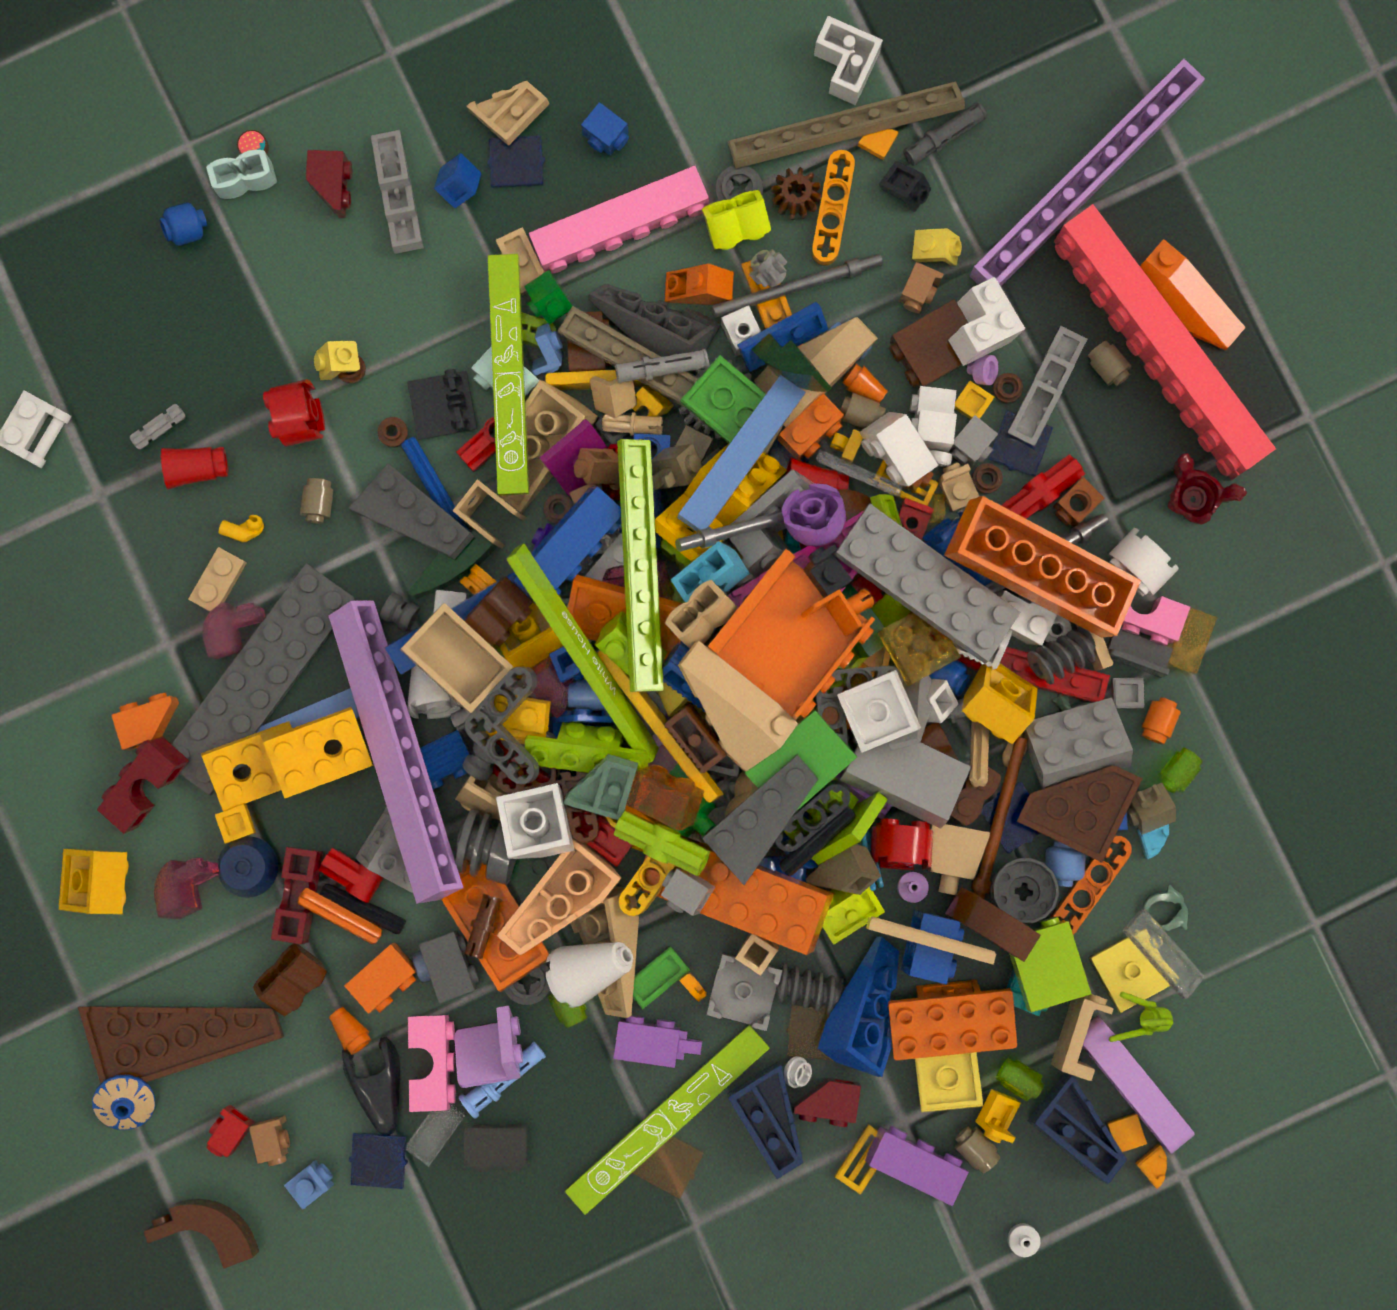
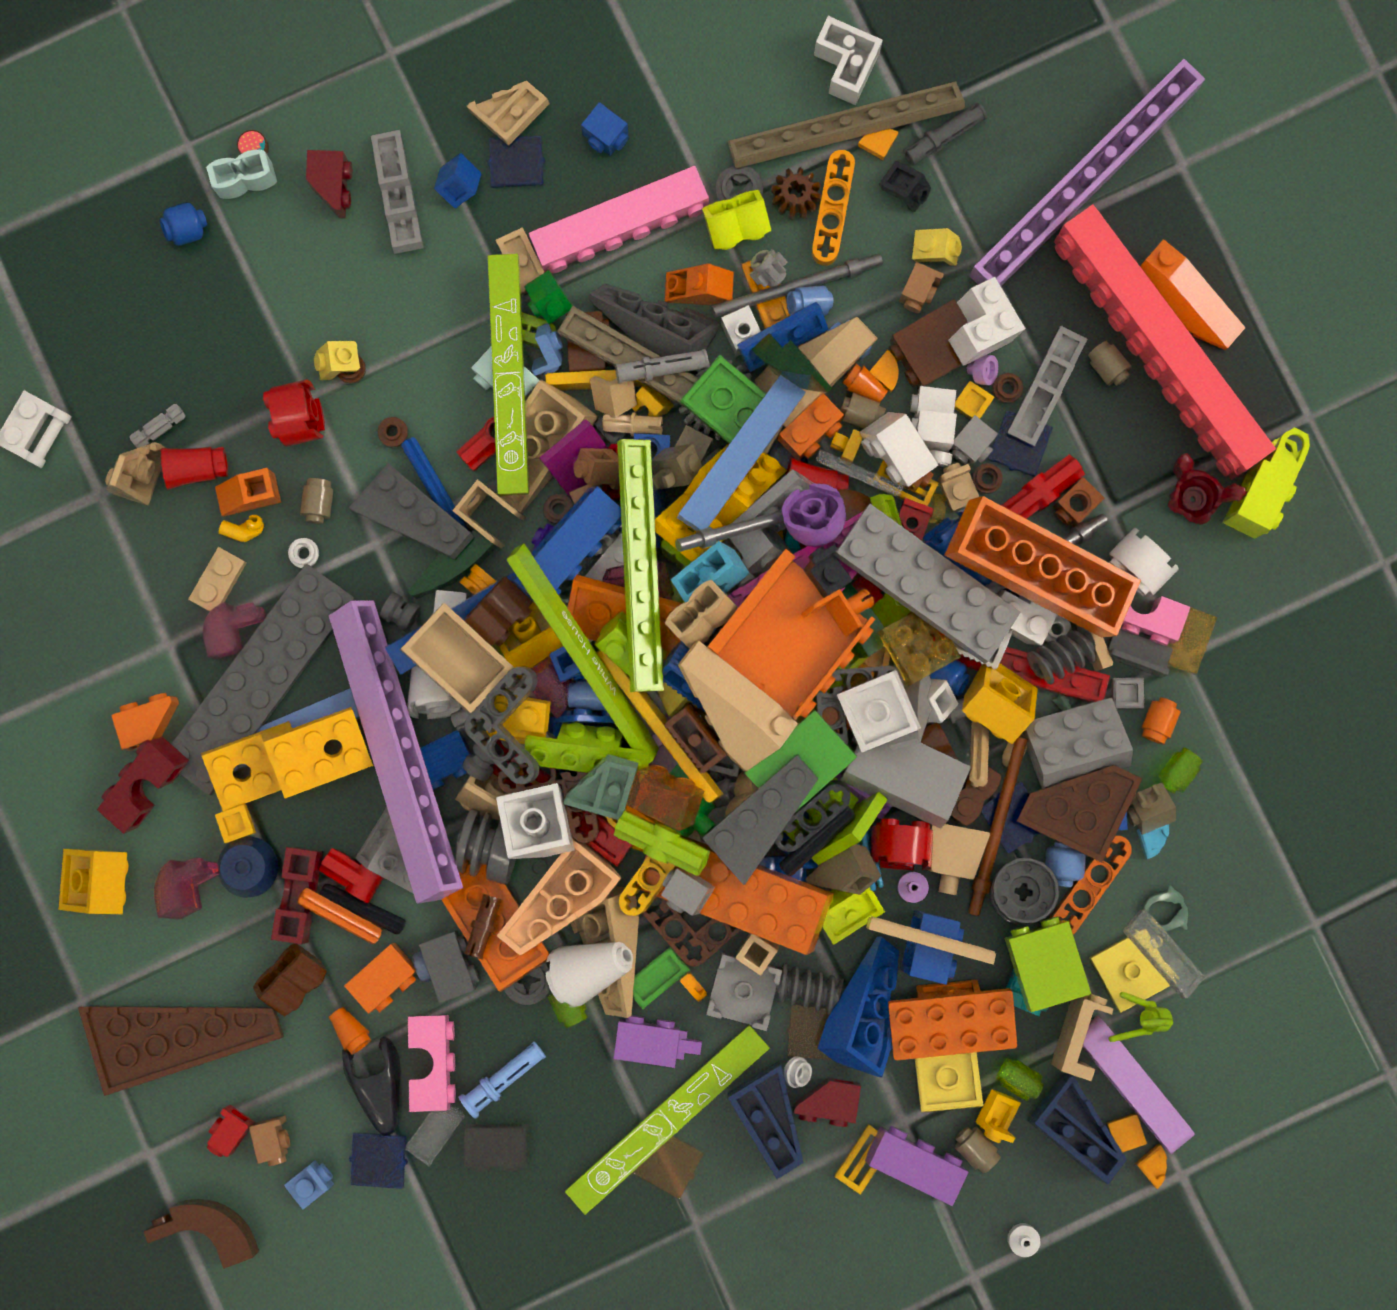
tan dish [92,1075,156,1130] -> none
black hinge [407,369,477,440] -> none
lavender bracket [454,1006,523,1088] -> none
reddish brown arch [945,887,1041,962] -> none
none -> tan wedge [106,442,165,506]
none -> orange slope [215,468,281,517]
none -> white plate [288,538,319,568]
none -> reddish brown beam [640,893,741,967]
none -> medium blue brick [787,286,833,316]
none -> light orange tile [870,349,899,393]
none -> neon yellow brick [1222,427,1310,539]

